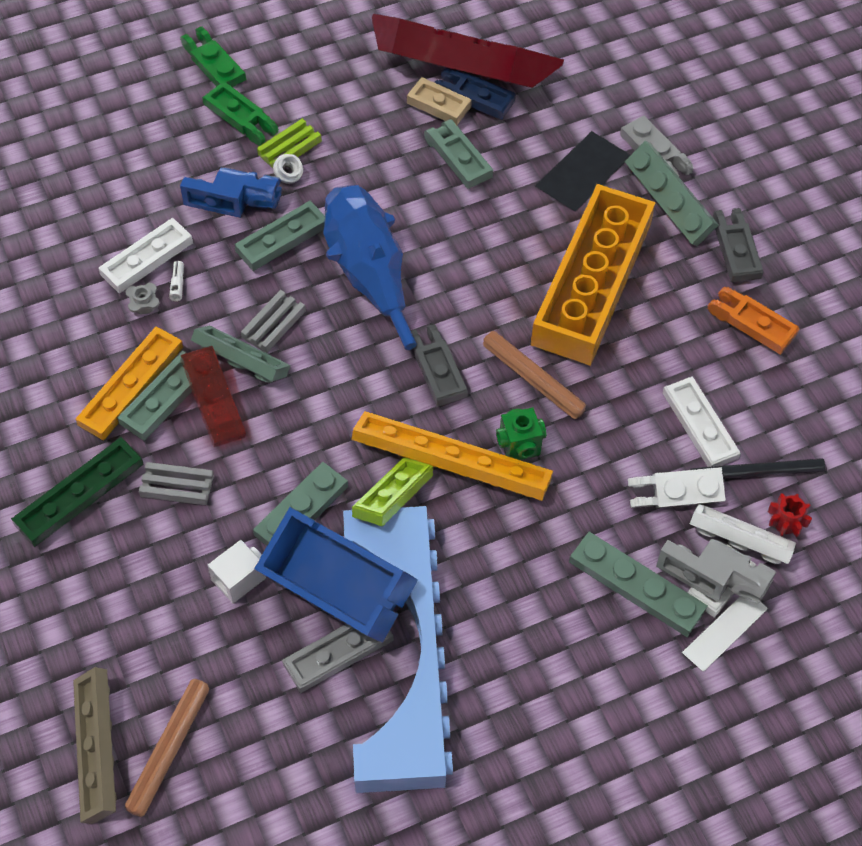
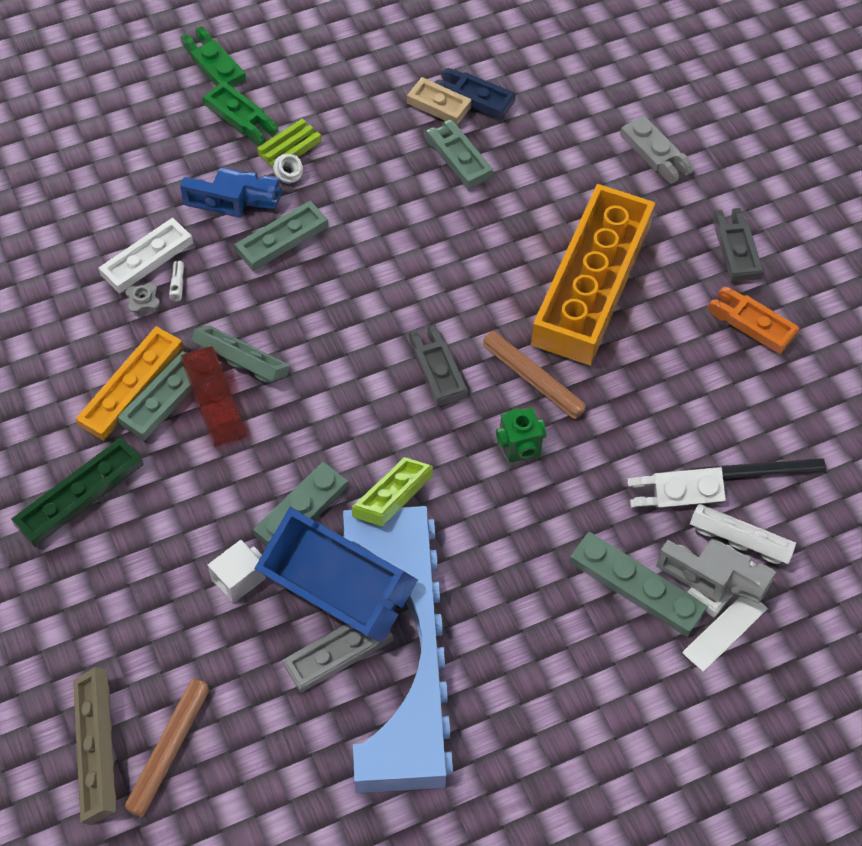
light grey tile [139,462,214,505] -> none
light grey tile [241,290,306,353] -> none
blue piece [323,185,417,350] -> none
light orange plate [352,411,553,501] -> none
dark red brick [372,14,564,88] -> none
black sticker [535,131,631,211] -> none
sand green plate [625,141,719,246] -> none
white tile [663,376,741,467] -> none
red gear [767,493,812,537] -> none

